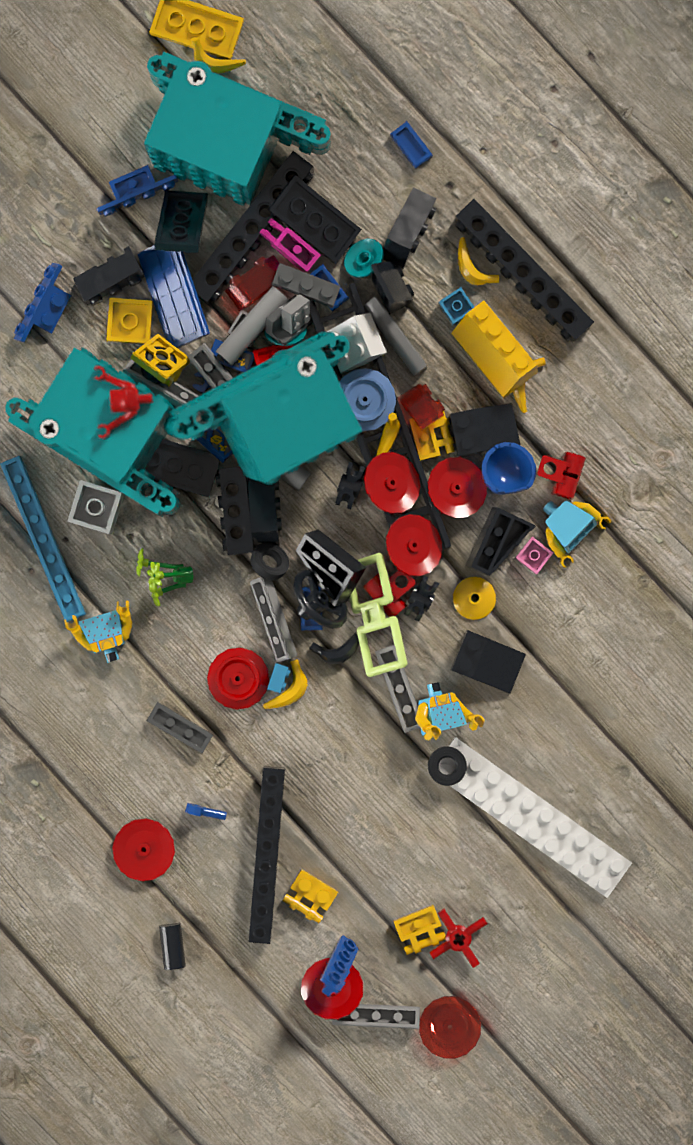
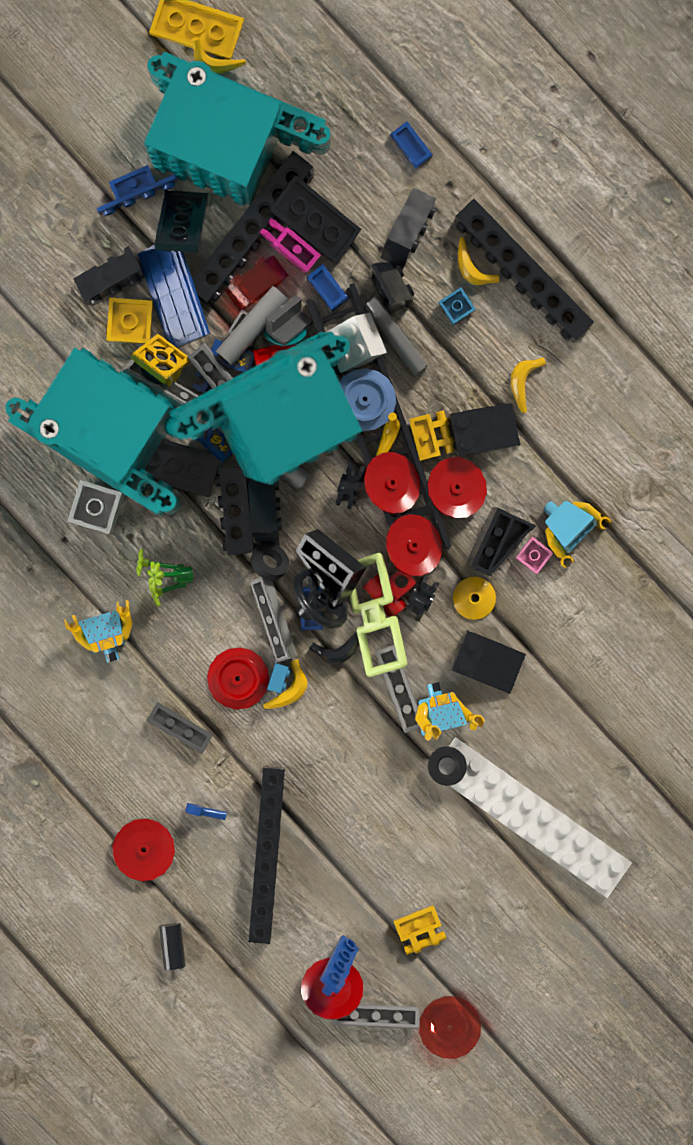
dark azure tile [0,455,86,622] -> none
blue bracket [14,263,71,343] -> none
red piece [93,366,153,439] -> none
dark grey plate [272,263,341,308] -> none
light grey piece [281,294,310,334] -> none
yellow plate [282,869,338,923] -> none
teal dish [344,239,384,278] -> none
clear red brick [397,383,445,431] -> none
red bar [429,909,488,968] -> none
yellow slope [451,300,538,399] -> none
blue cylinder [482,442,536,495] -> none
red piece [537,452,586,500] -> none

